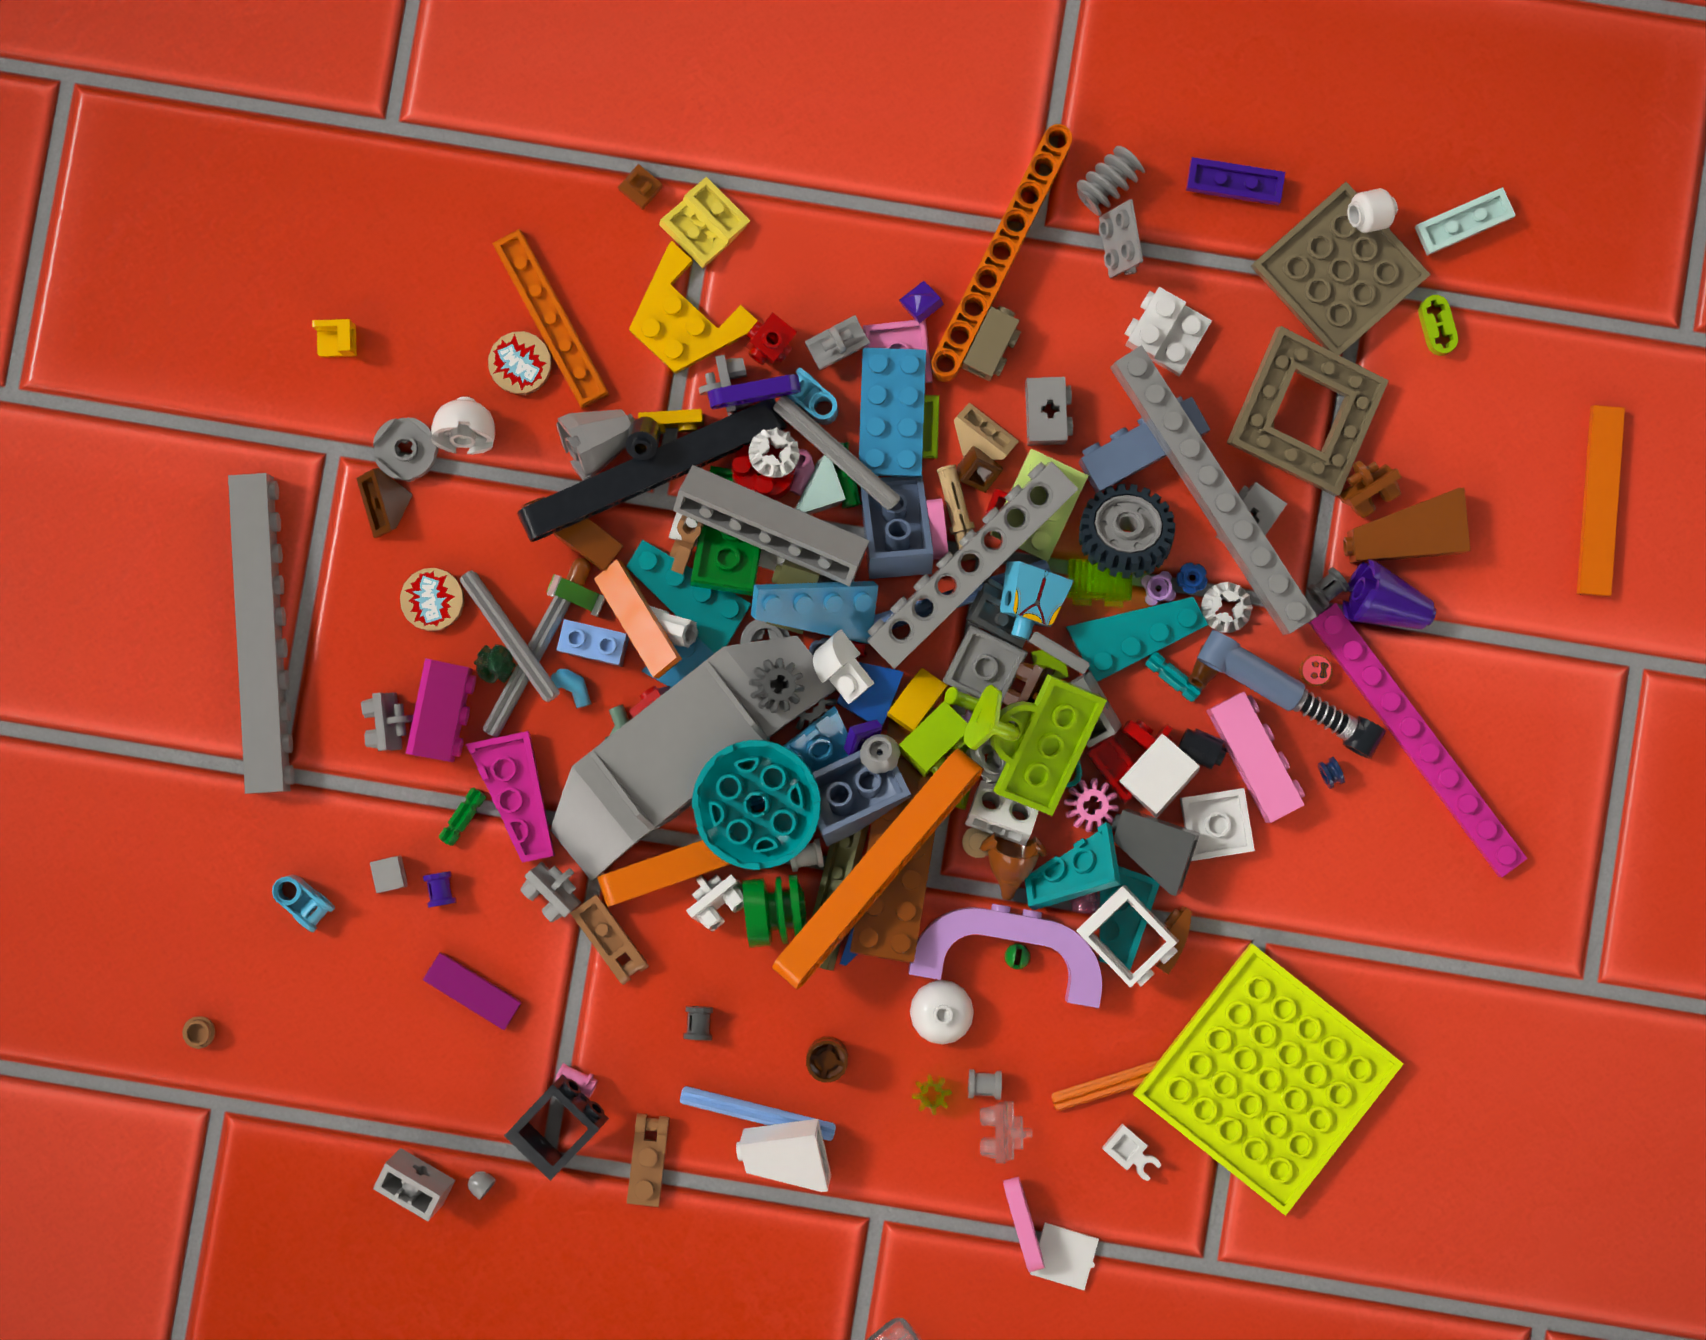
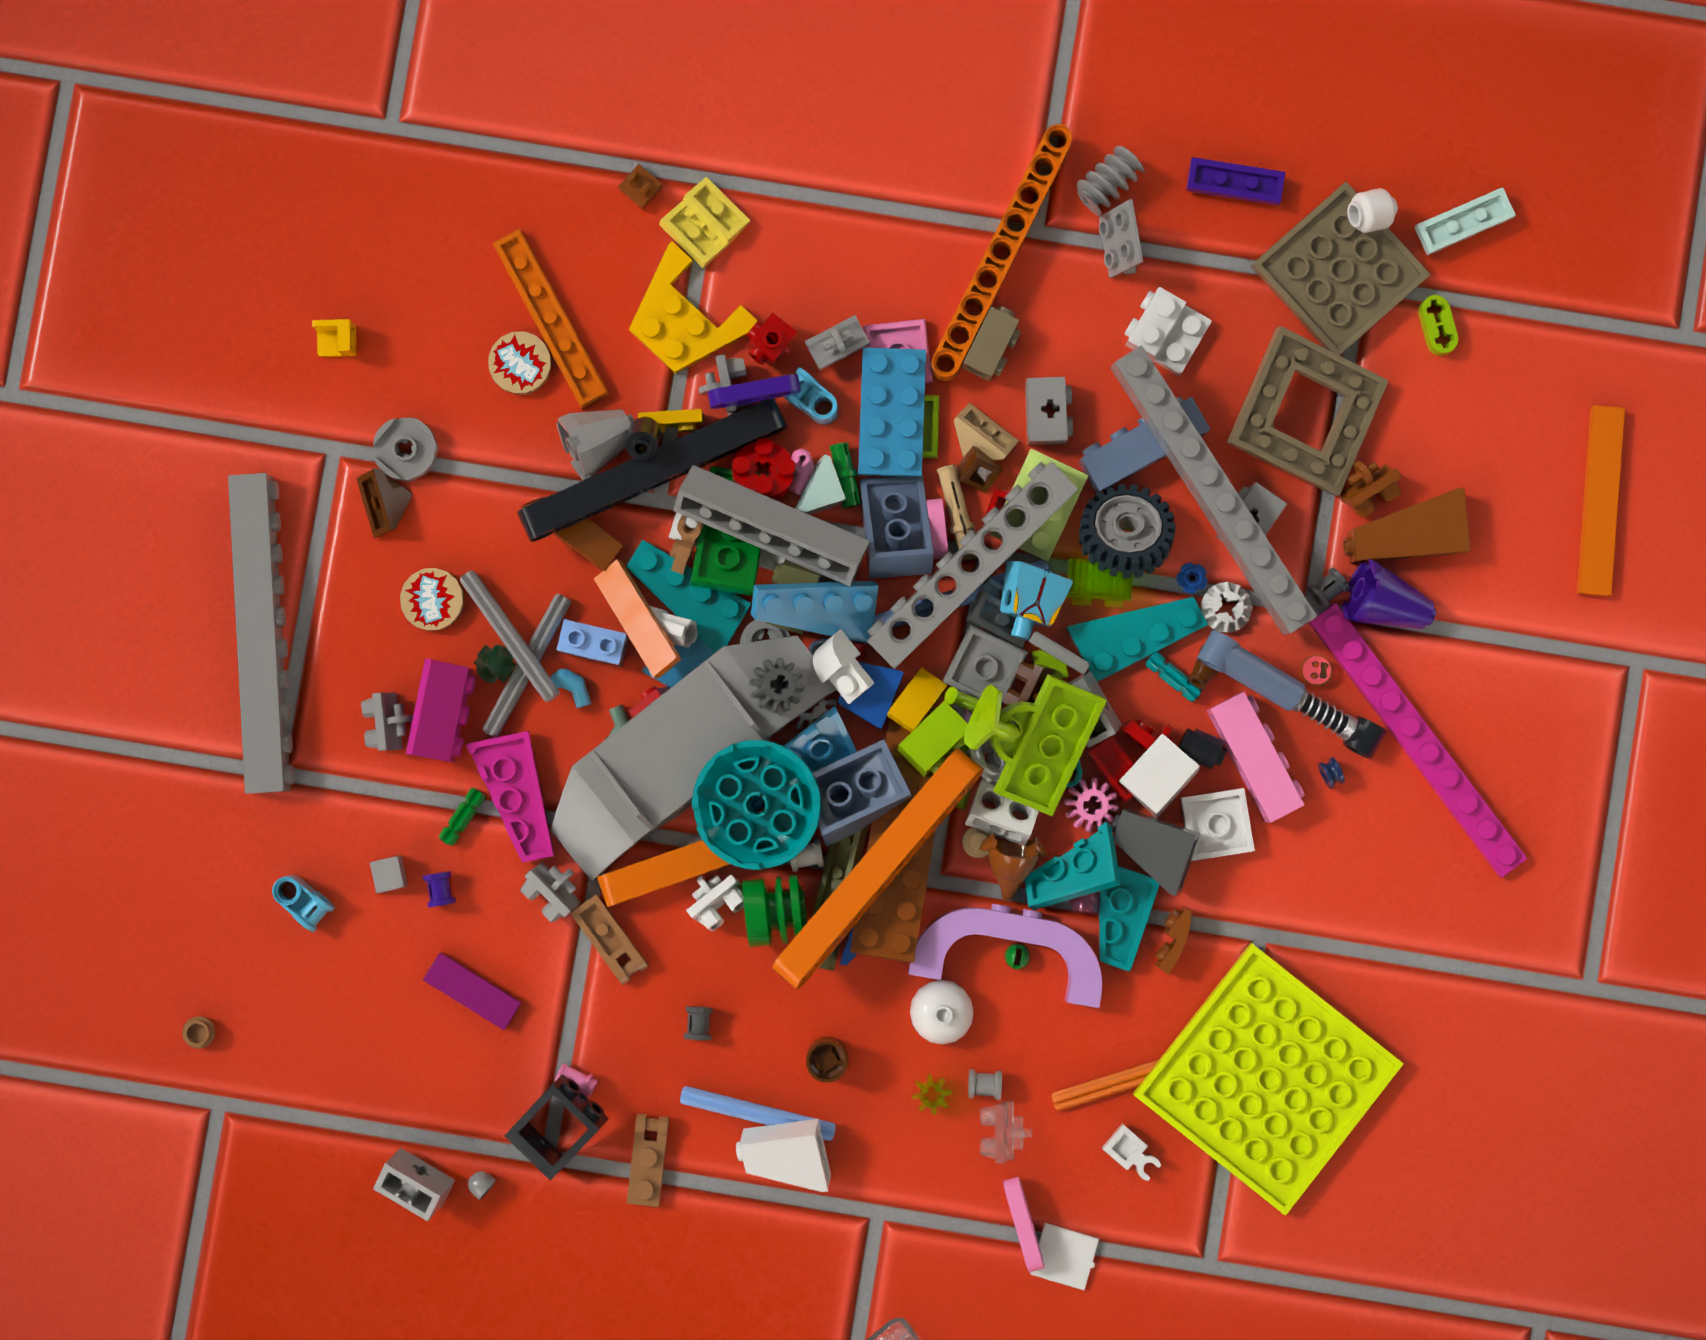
white cylinder [431,397,495,455] -> none
piece [546,558,605,617] -> none
white gear [749,427,800,478] -> none
light grey axle [773,396,900,510] -> none
dark purple tile [844,719,883,756] -> none
light grey plate [860,734,901,774] -> none
dark purple tile [899,281,944,324] -> none
white window [1076,885,1179,988] -> none
lavender plate [1141,571,1176,606] -> none

